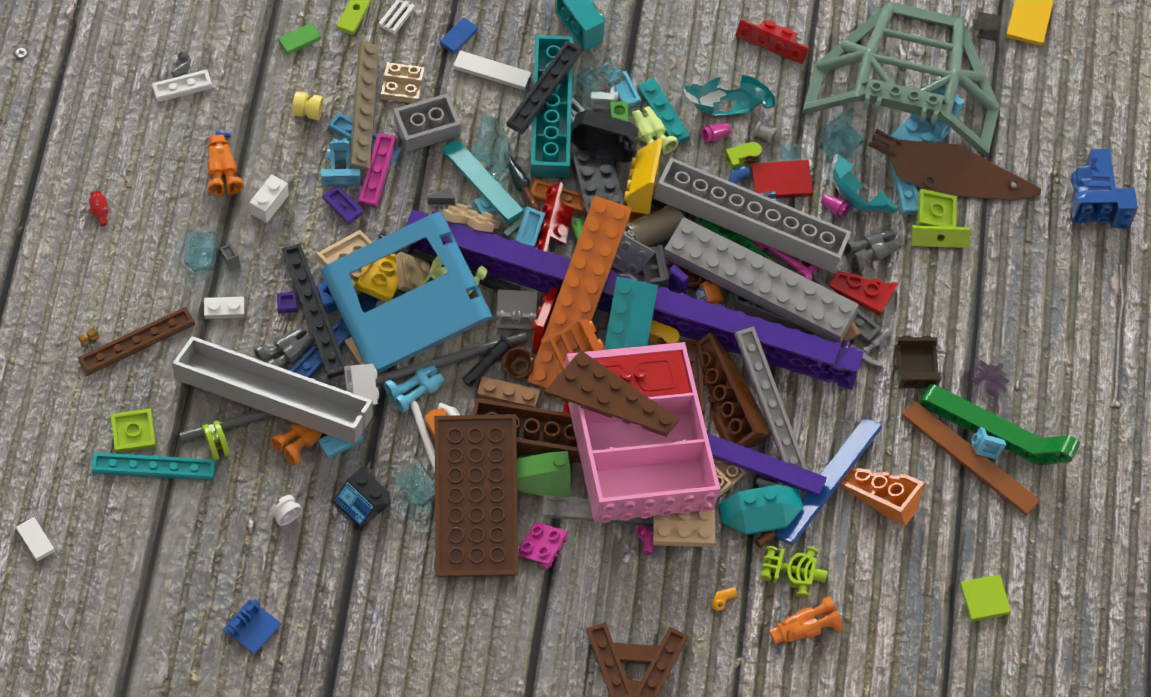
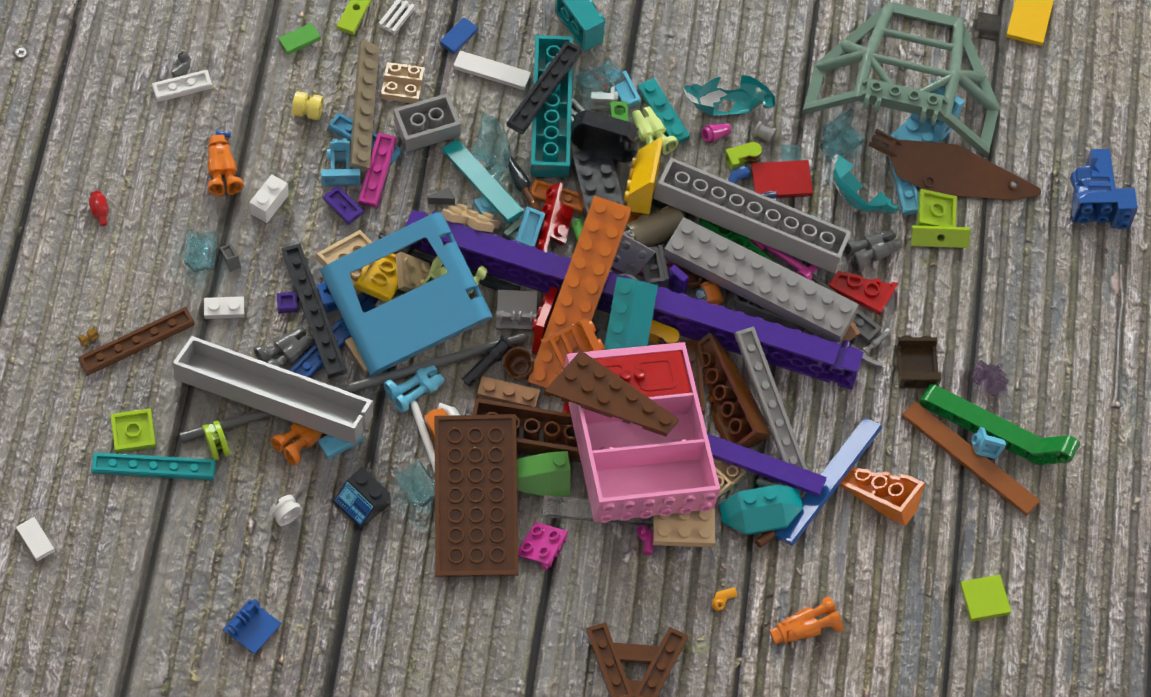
white brick [344,364,379,404] -> none
red bracket [735,19,810,64] -> none
lime piece [759,546,828,598] -> none
dark pink cone [821,194,851,218] -> none

